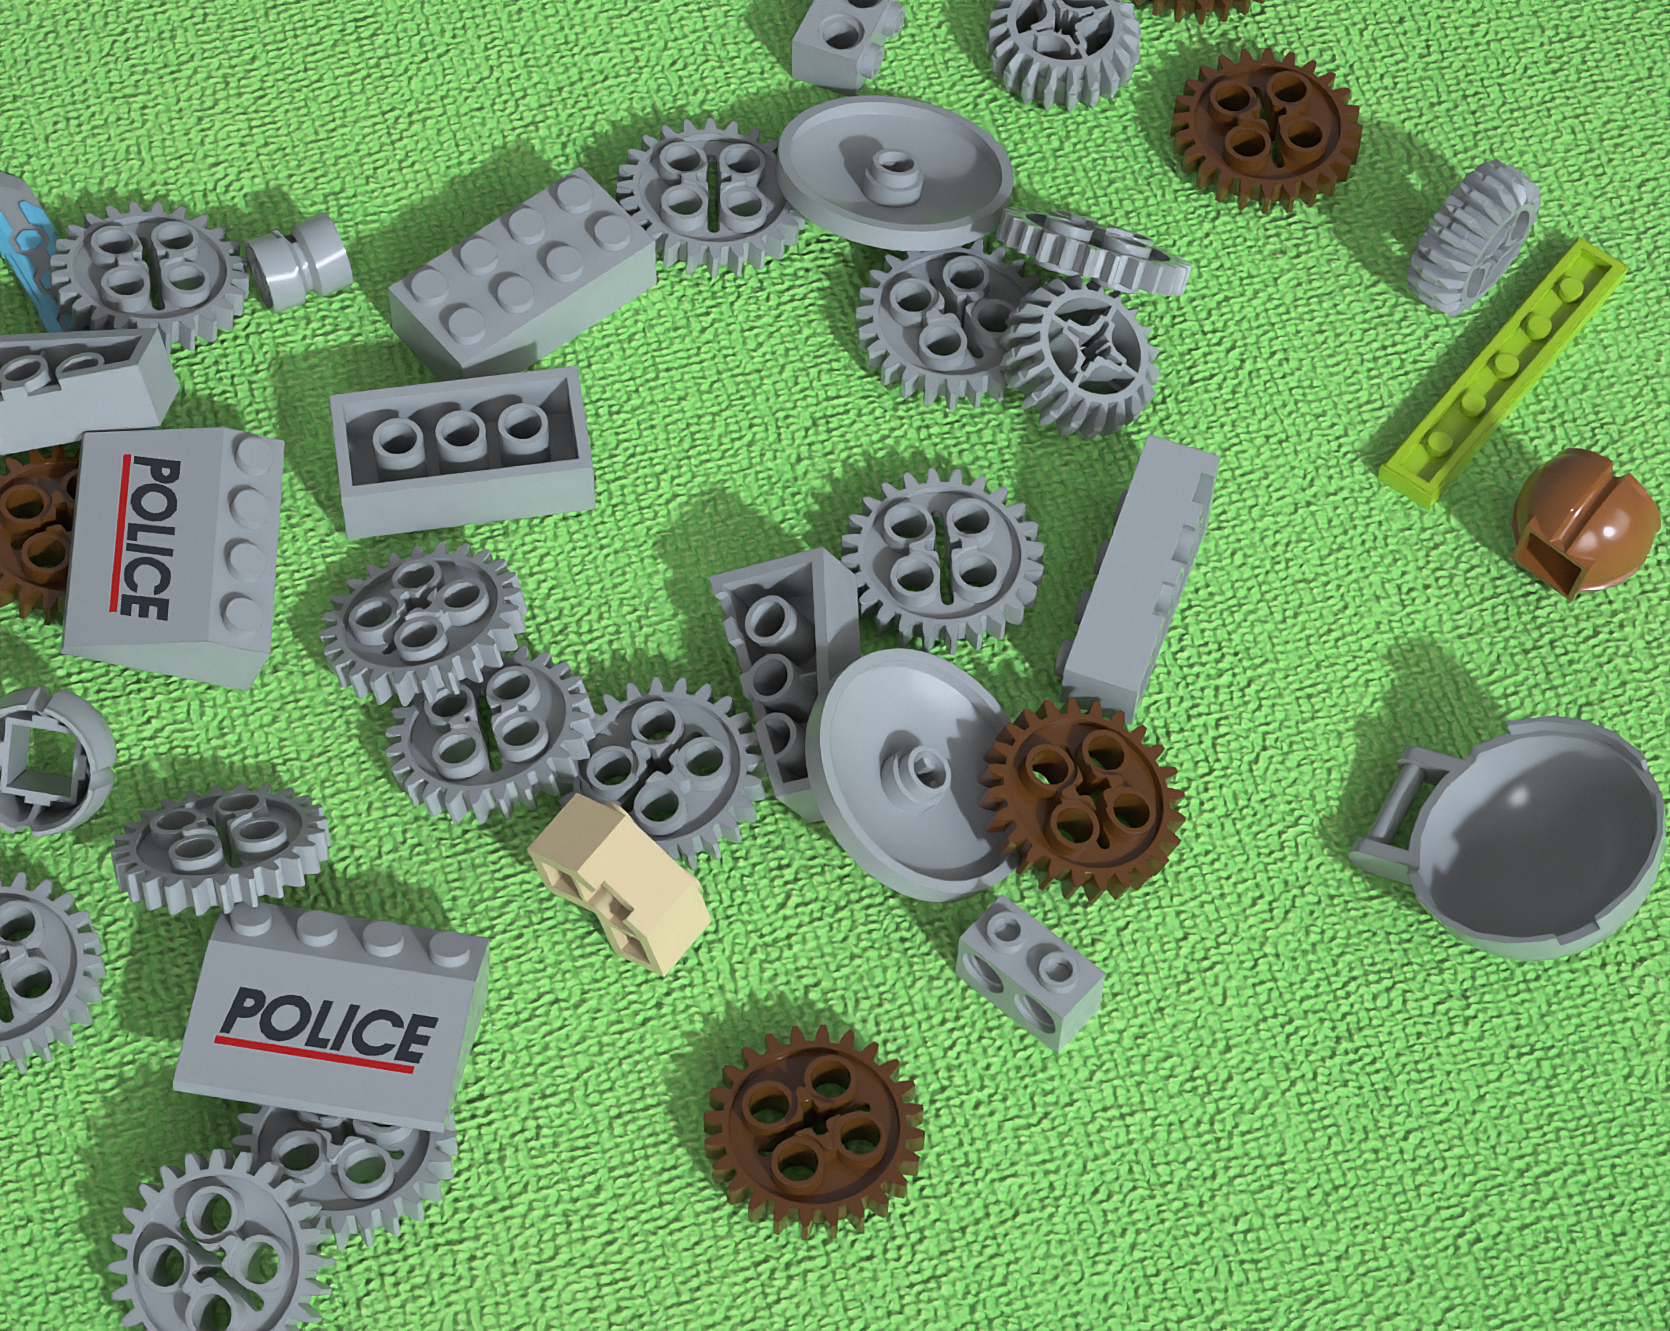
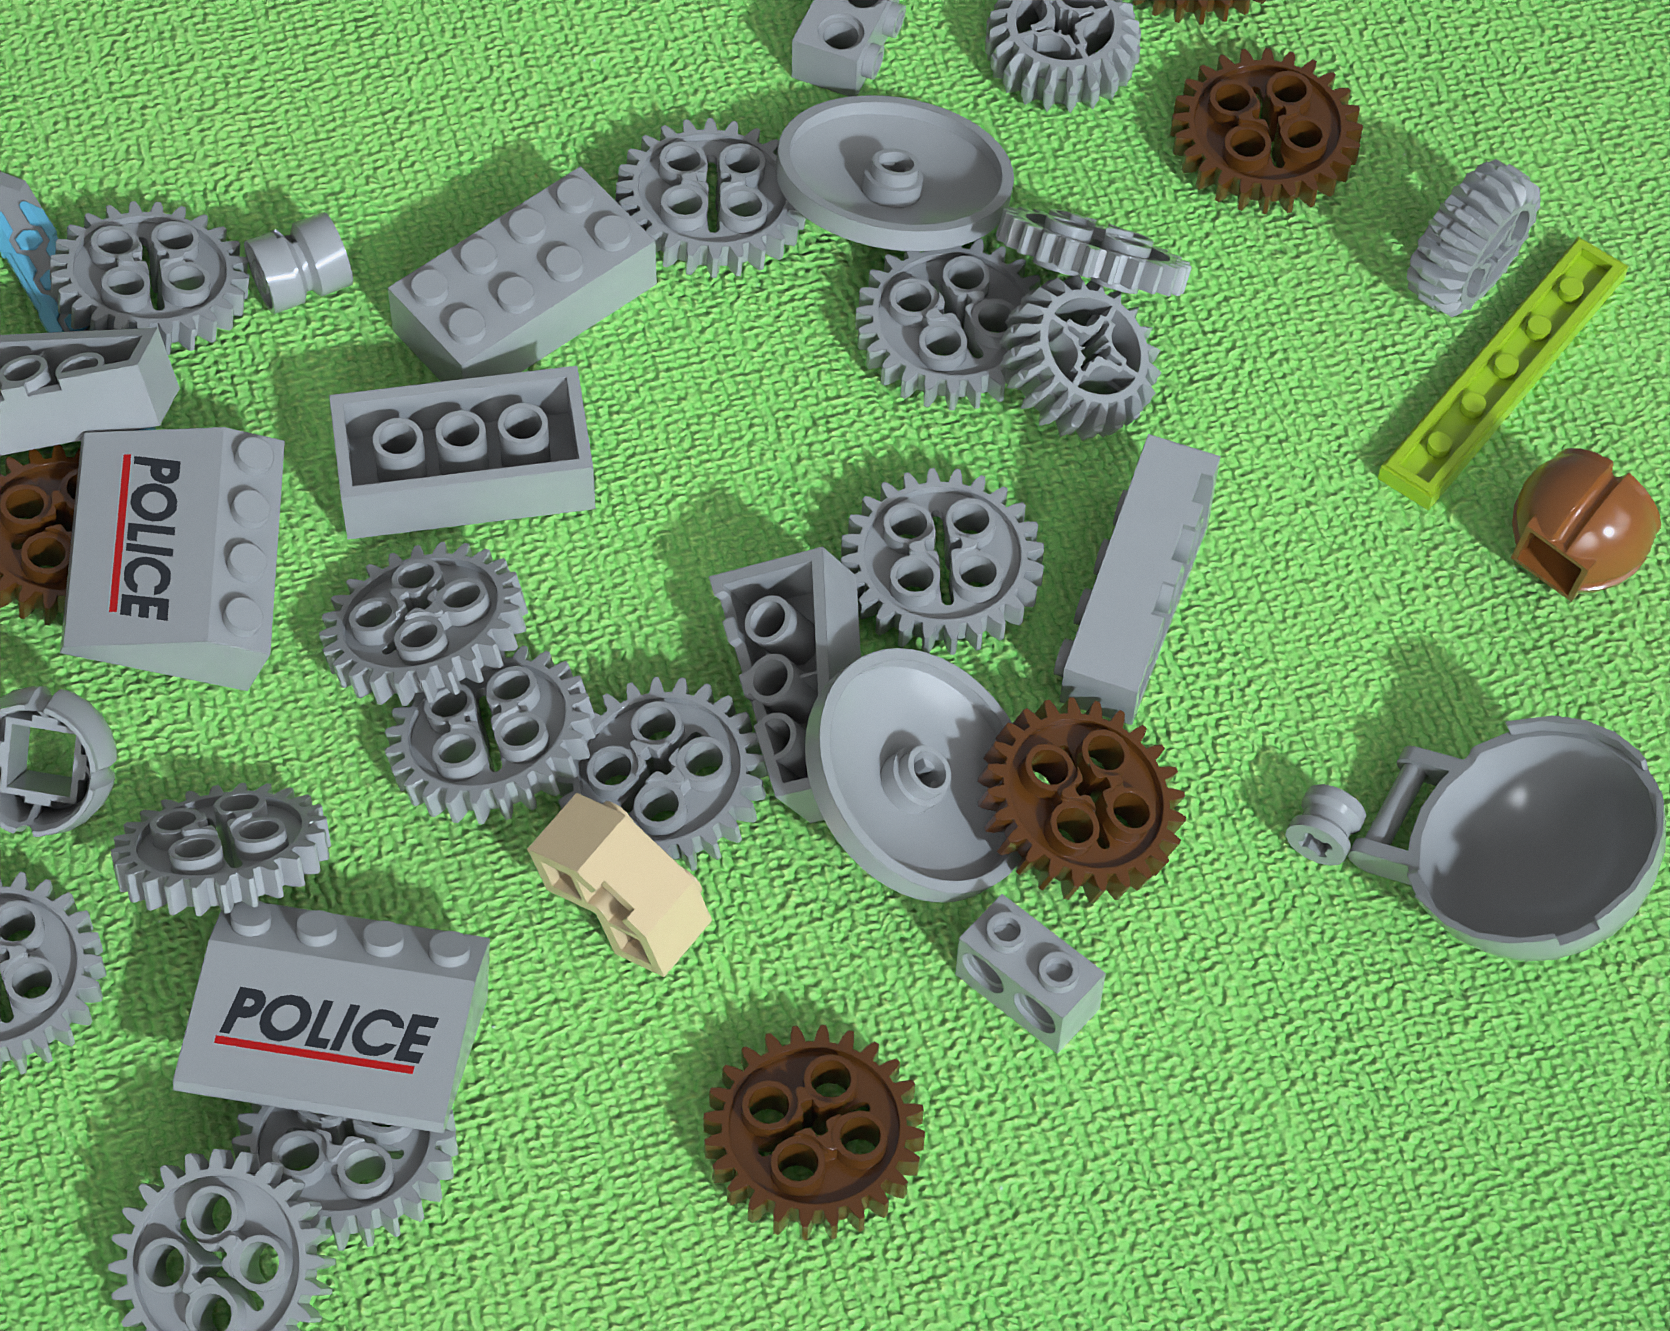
none -> light grey wheel [1286,784,1366,866]

